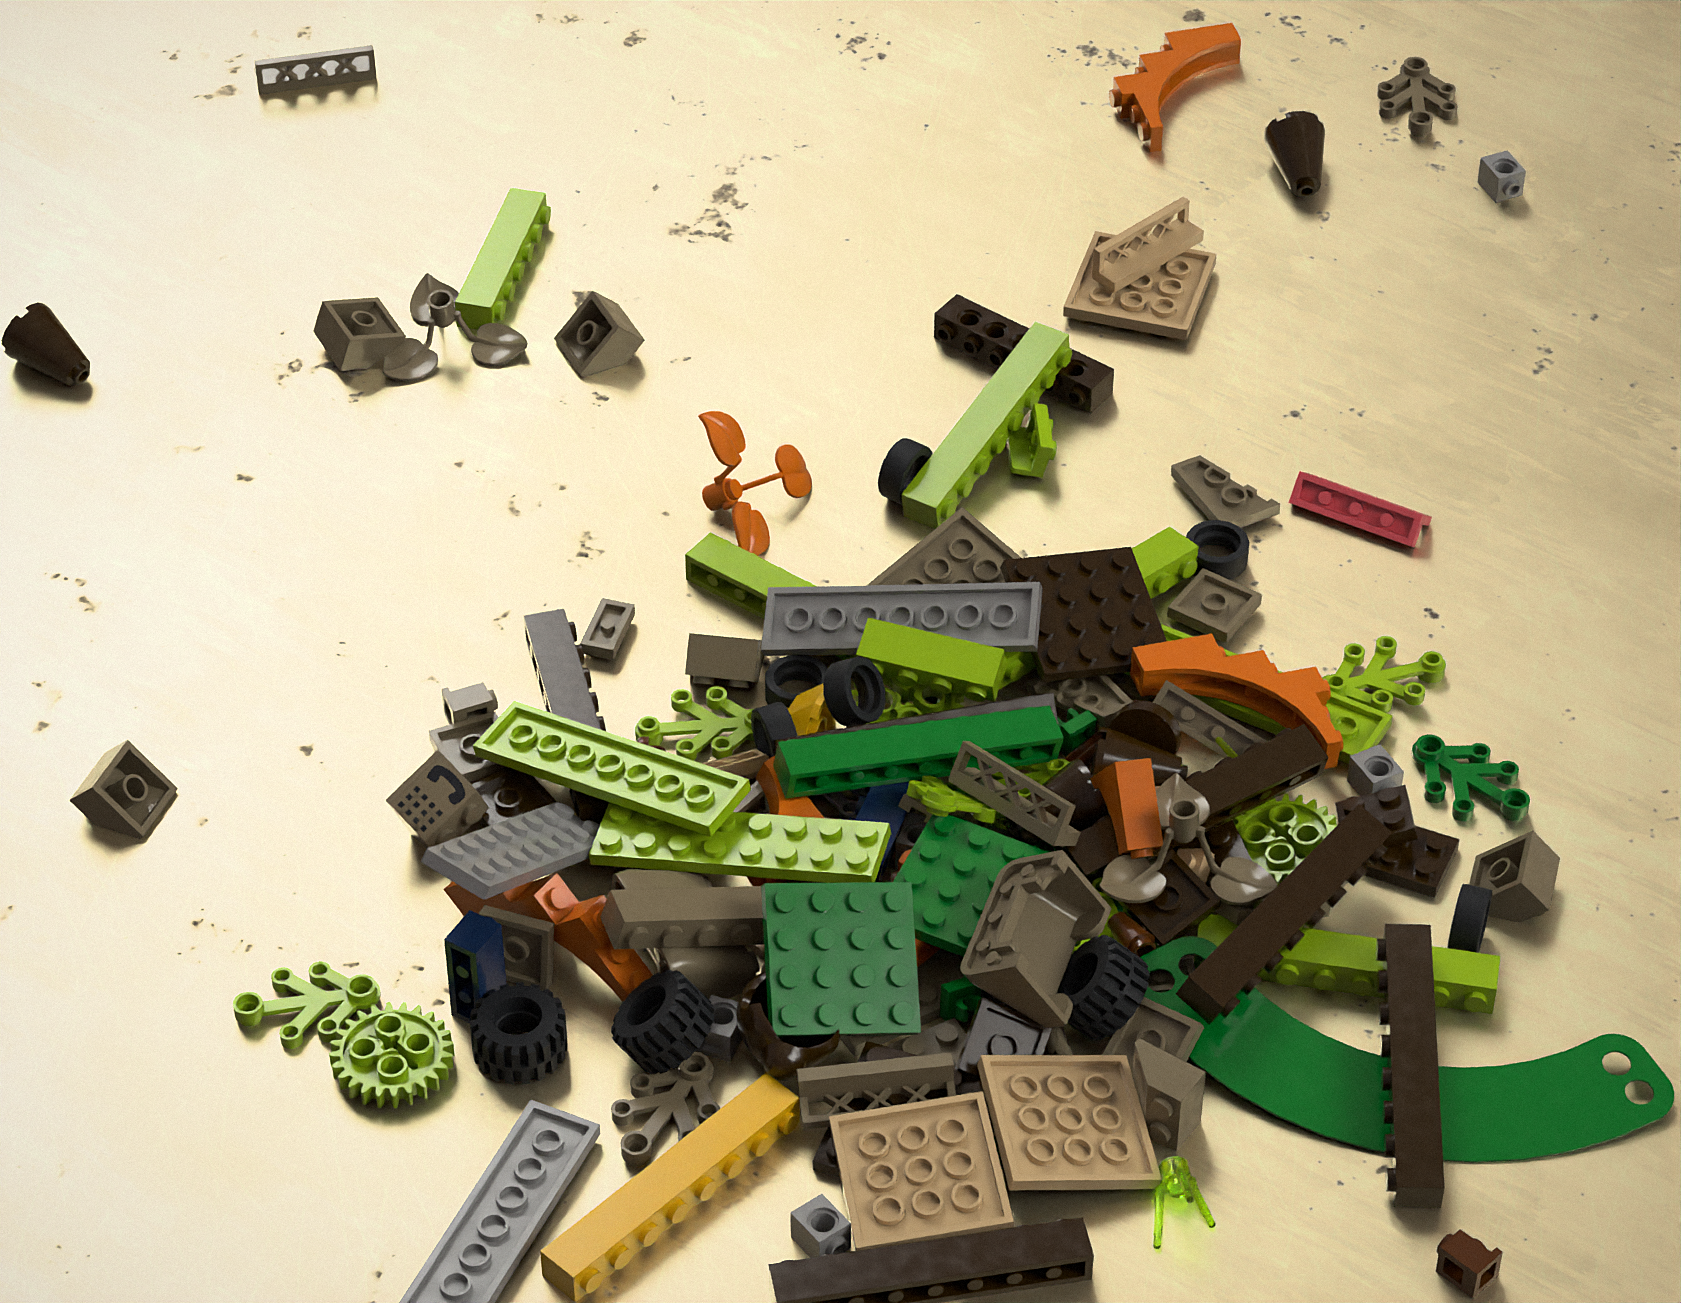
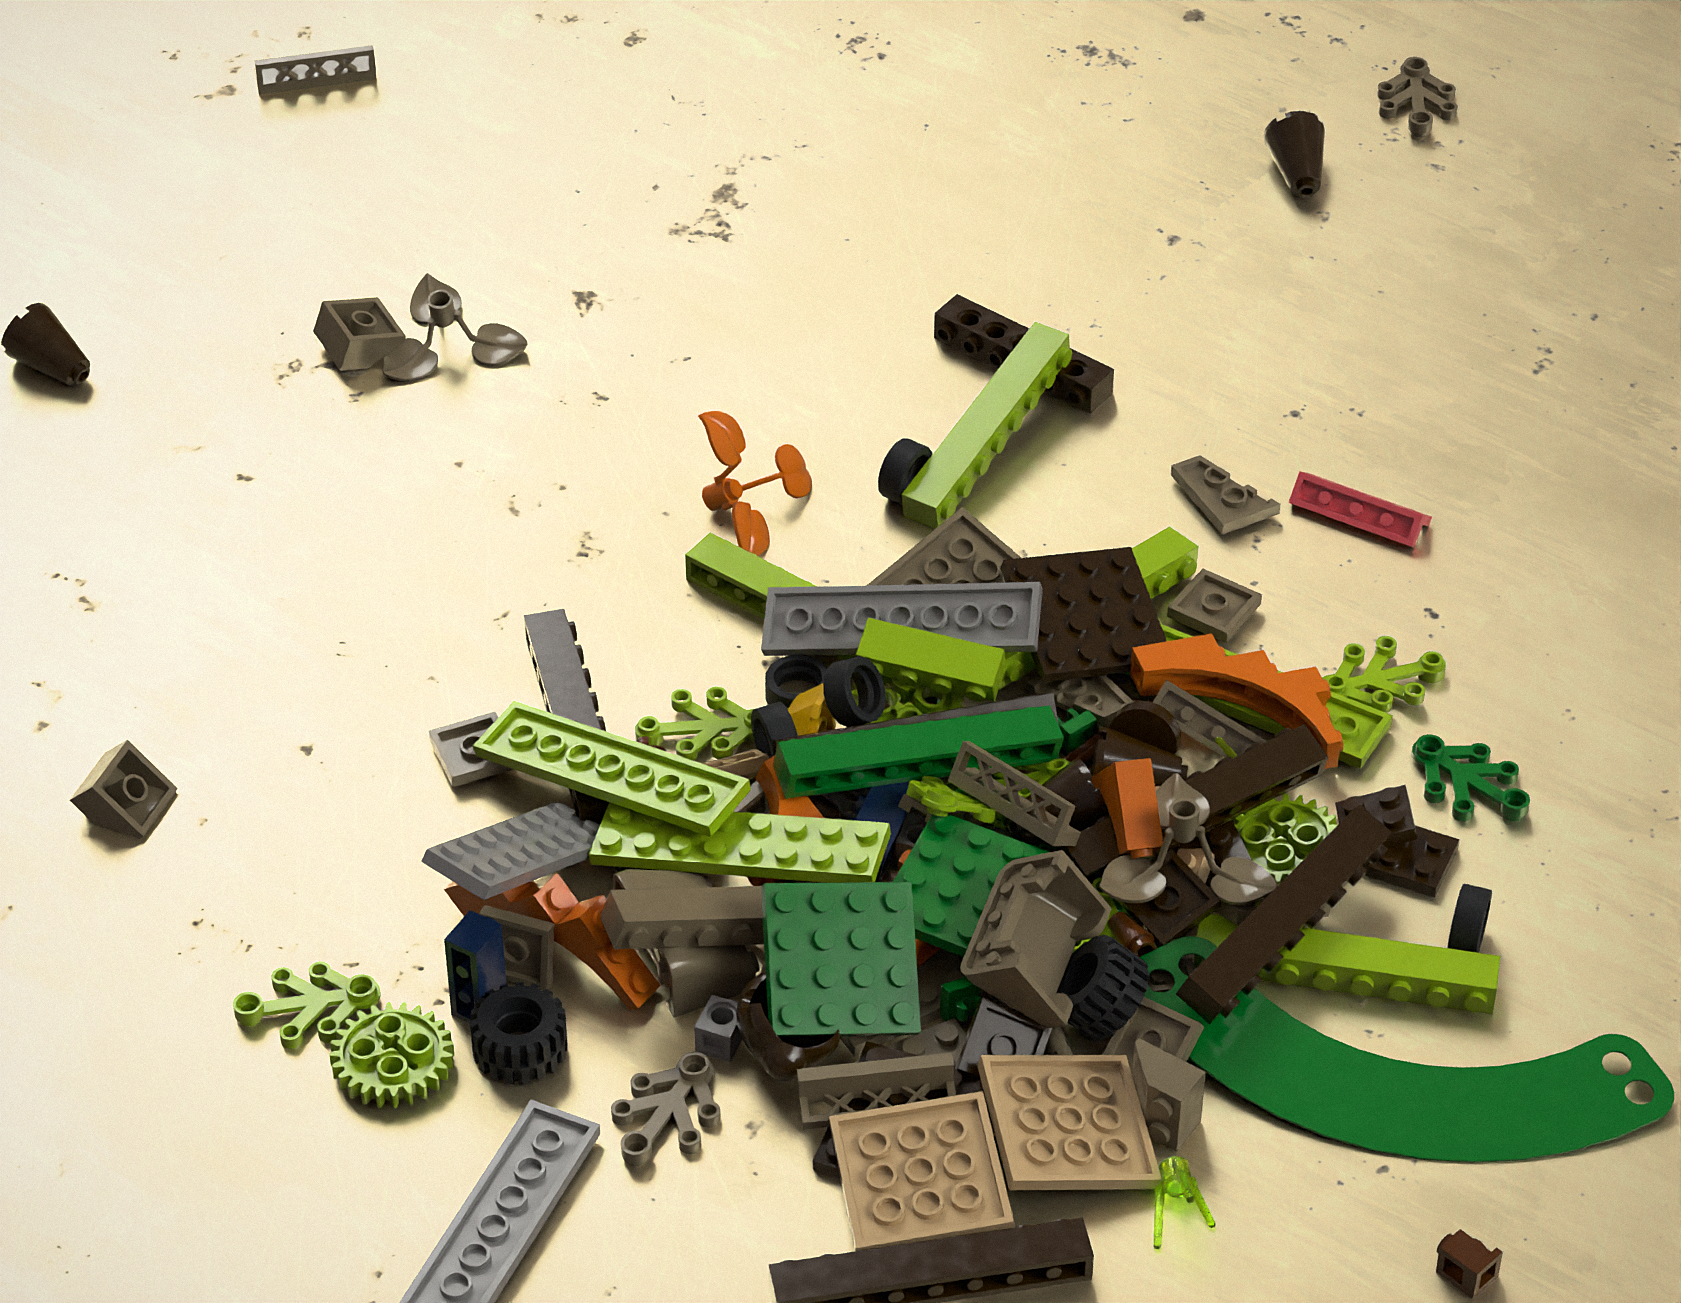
dark tan slope [385,750,489,849] -> none
brick [441,682,498,724] -> none
lime brick [455,187,551,330] -> none
dark brown plate [472,767,557,828] -> none
yellow brick [540,1073,800,1302] -> none
dark tan slope [553,291,645,377] -> none
dark tan plate [580,598,635,660] -> none
black tyre [611,970,715,1074] -> none
dark tan slope [685,633,764,688] -> none
light grey brick [790,1193,851,1258] -> none
lime bracket [1006,403,1057,478] -> none
tan plate [1063,231,1217,340] -> none
tan fence [1092,197,1204,293] -> none
orange arch [1109,23,1241,152] -> none
black tyre [1186,520,1250,580] -> none
light grey brick [1347,744,1404,796] -> none
dark brown brick [1376,924,1445,1208] -> none
dark tan slope [1469,831,1560,923] -> none
light grey brick [1477,150,1526,203] -> none

